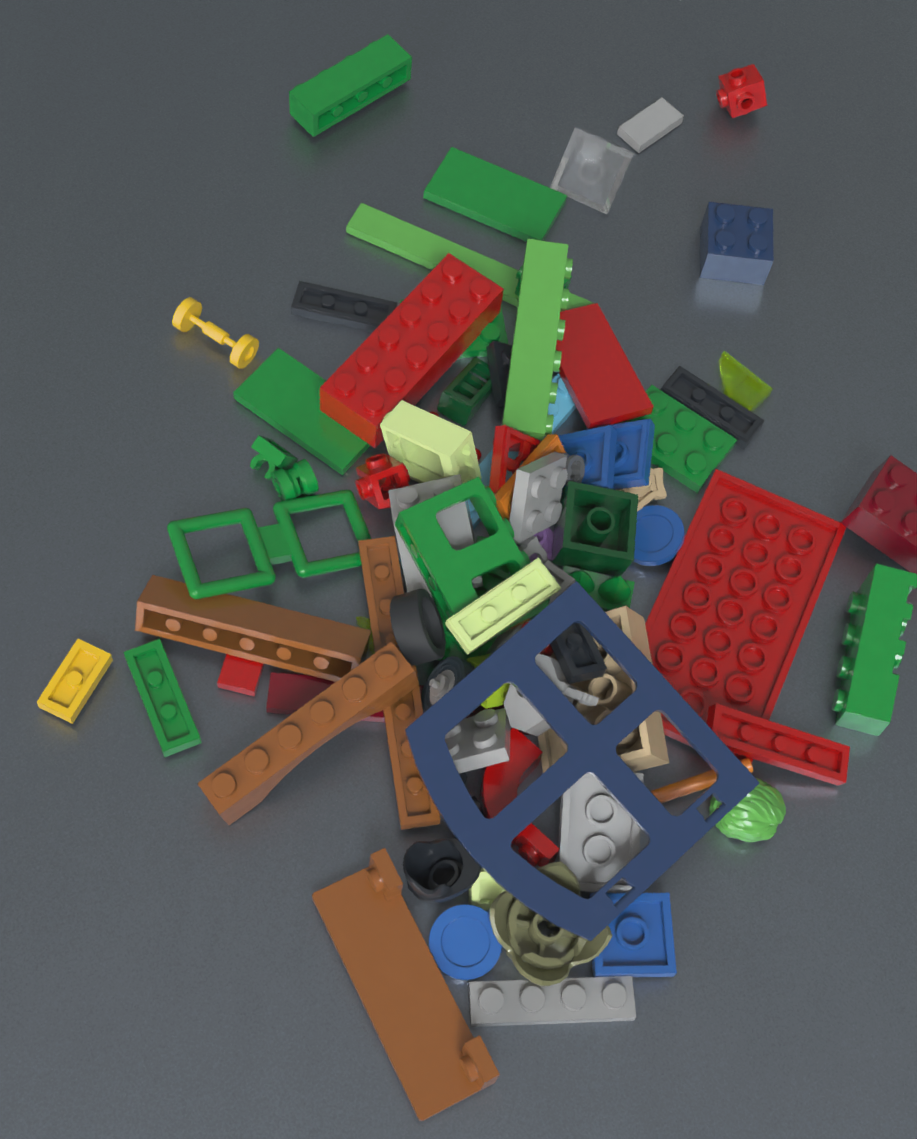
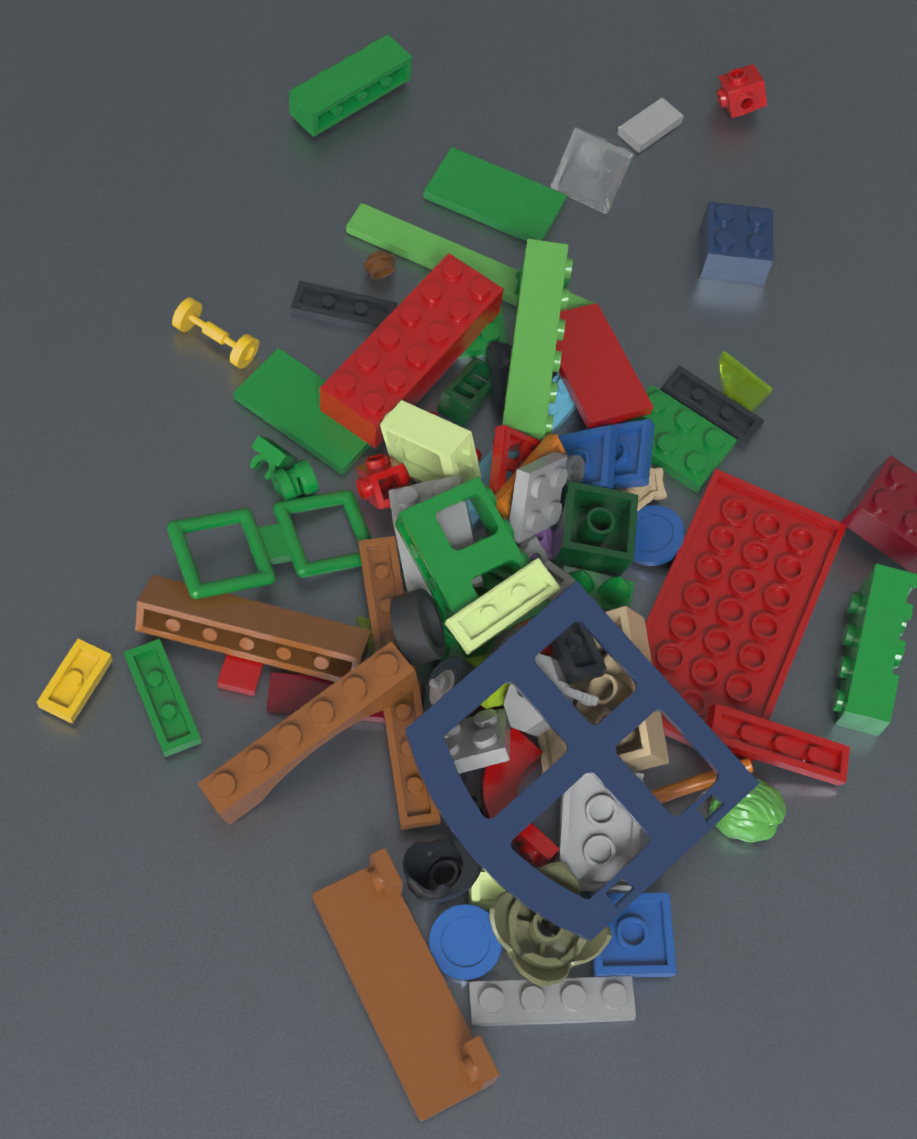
none -> reddish brown plate [363,250,396,280]

